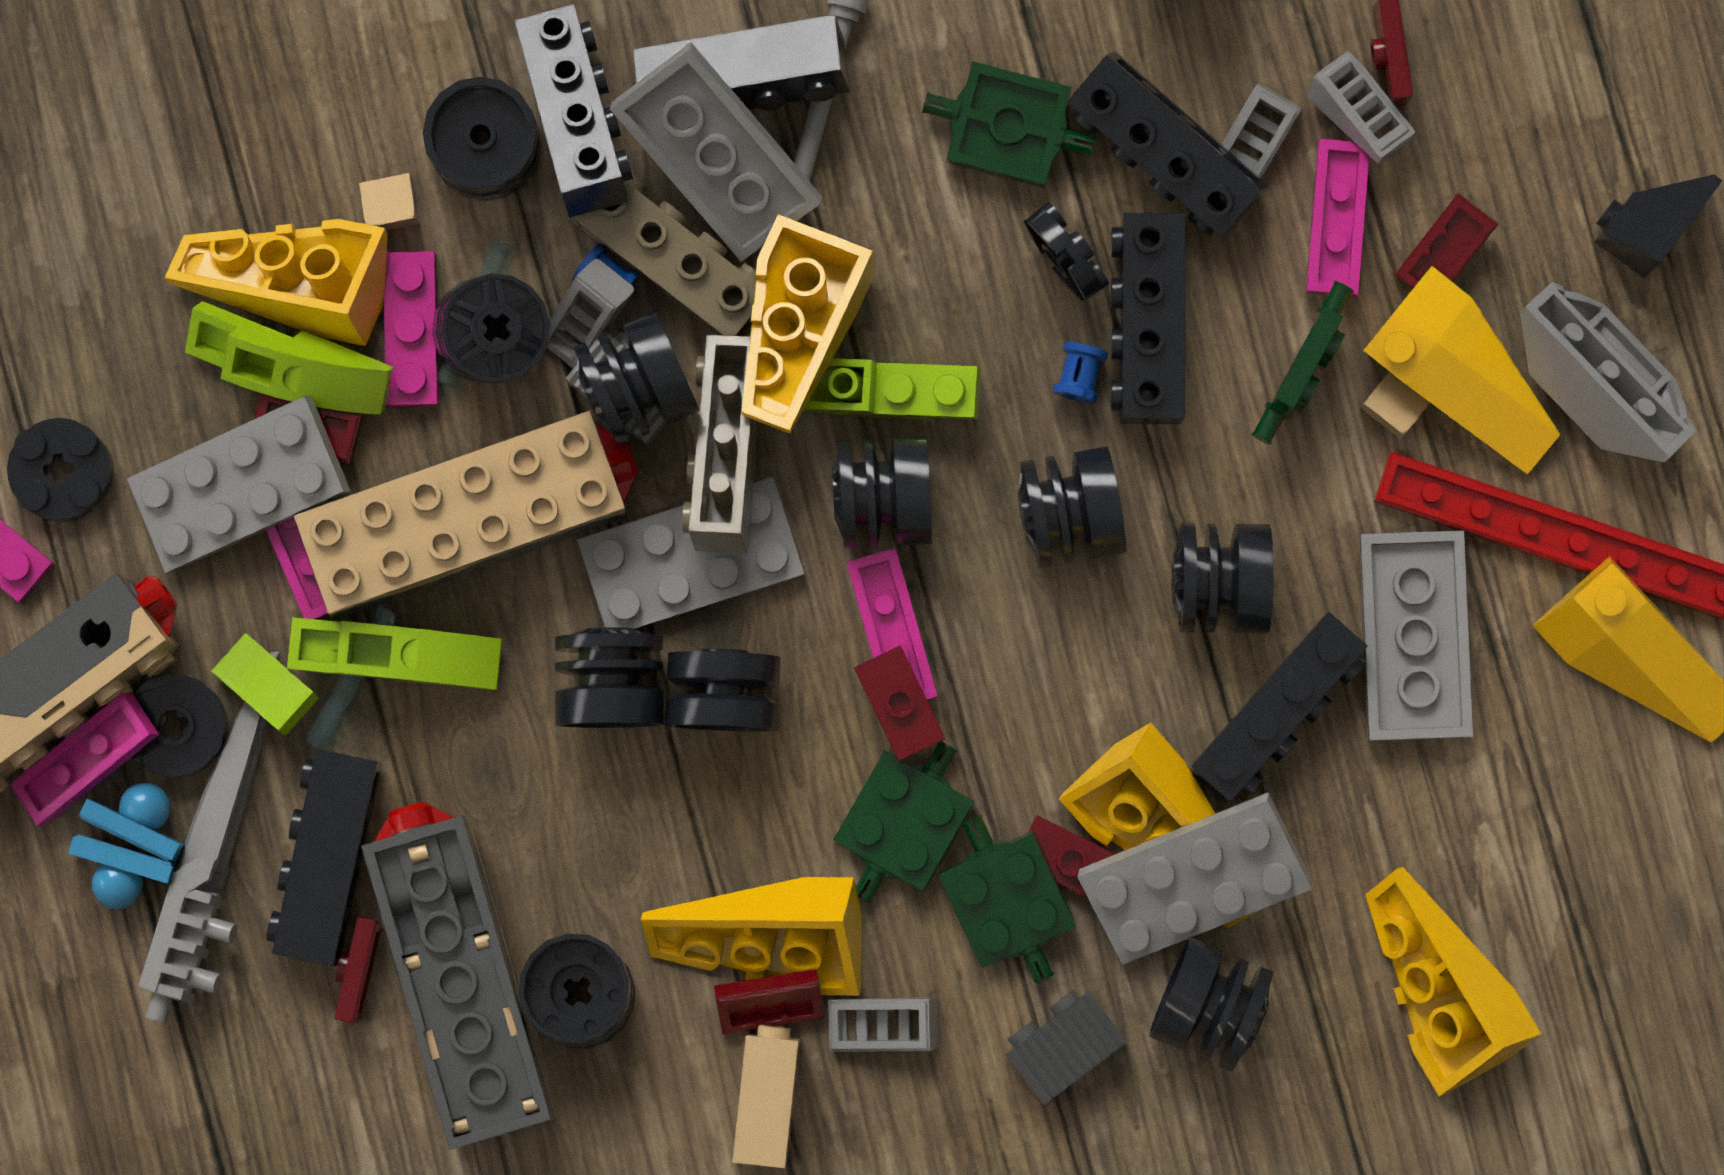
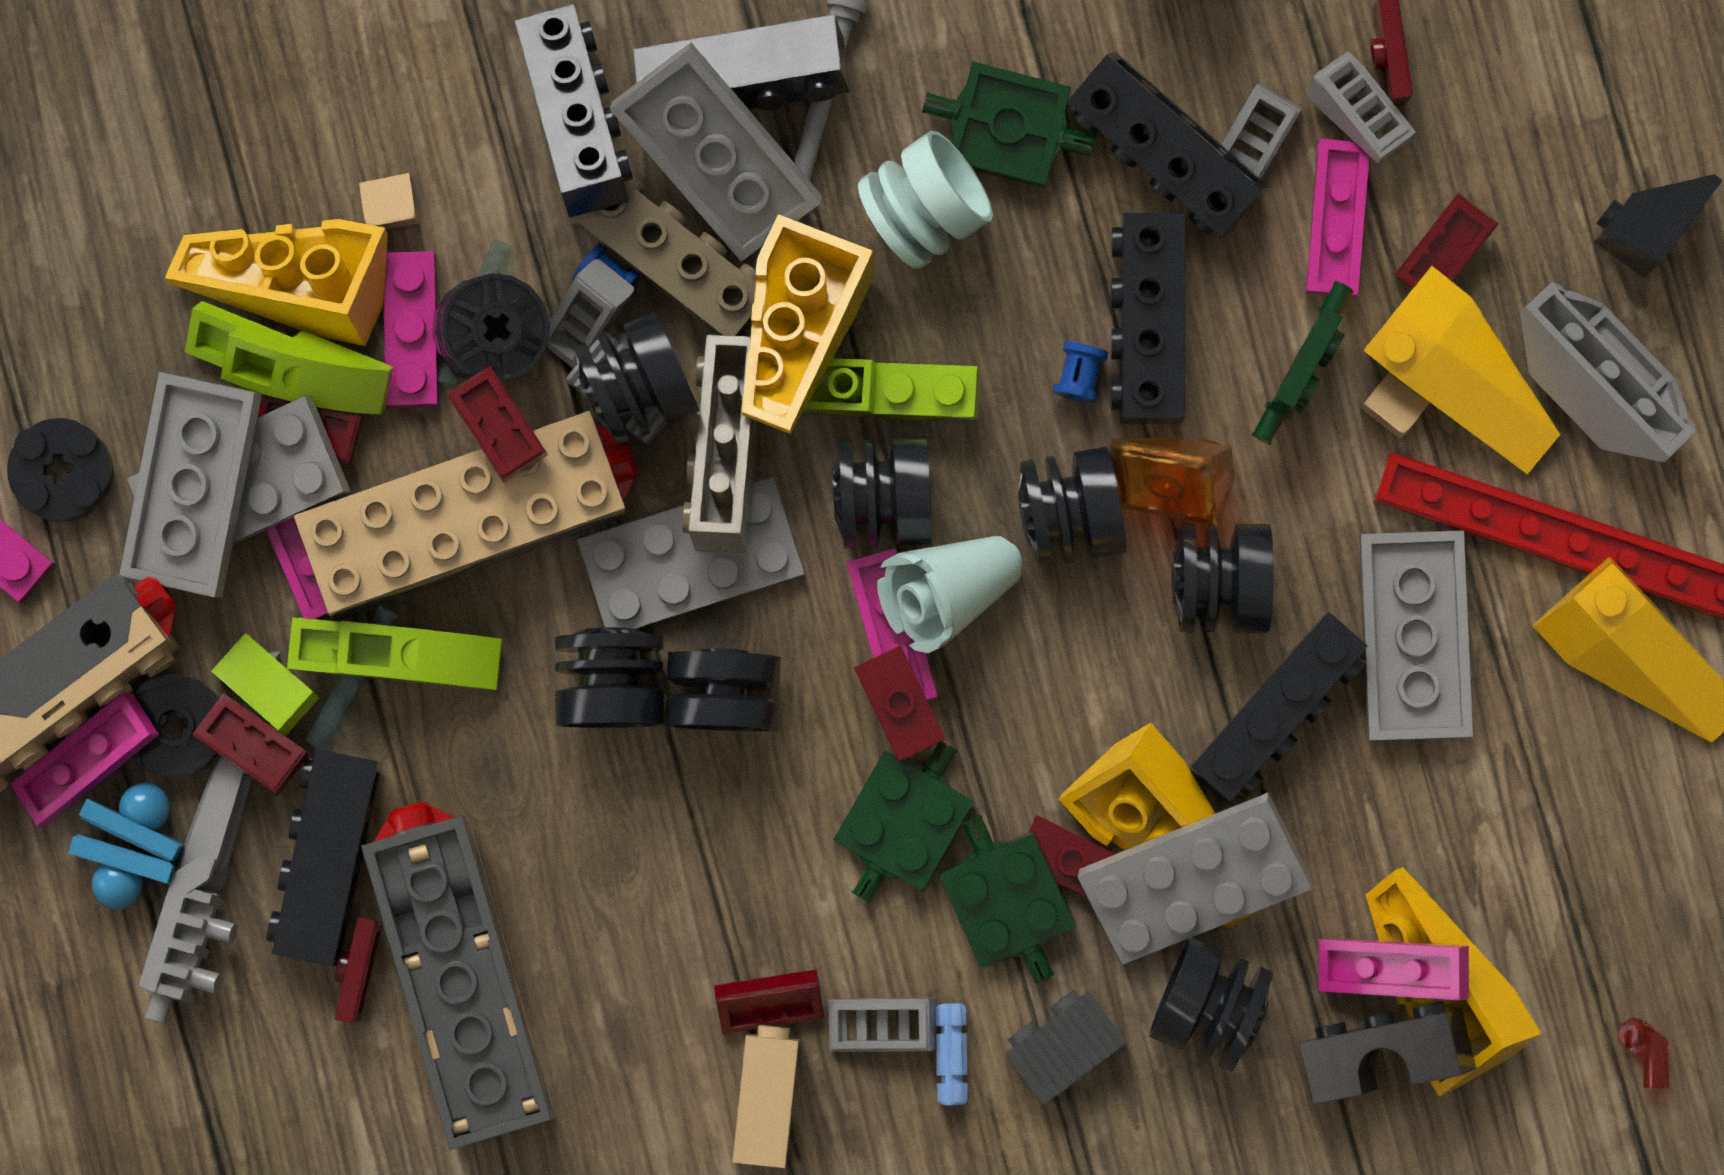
black wheel [423,76,542,201] -> none
black wheel [519,933,636,1049] -> none
yellow wedge [640,877,862,996] -> none
black plate [1023,201,1110,301] -> none
none -> light grey plate [119,372,262,598]
none -> dark red plate [192,693,309,797]
none -> dark red plate [446,366,548,483]
none -> light aqua wheel [858,131,993,269]
none -> light aqua cone [877,536,1022,653]
none -> light blue axle [935,1003,968,1105]
none -> clear orange slope [1109,438,1235,526]
none -> black arch [1300,1001,1476,1104]
none -> dark pink plate [1318,938,1469,1000]
none -> clear red arm [1617,1018,1669,1088]

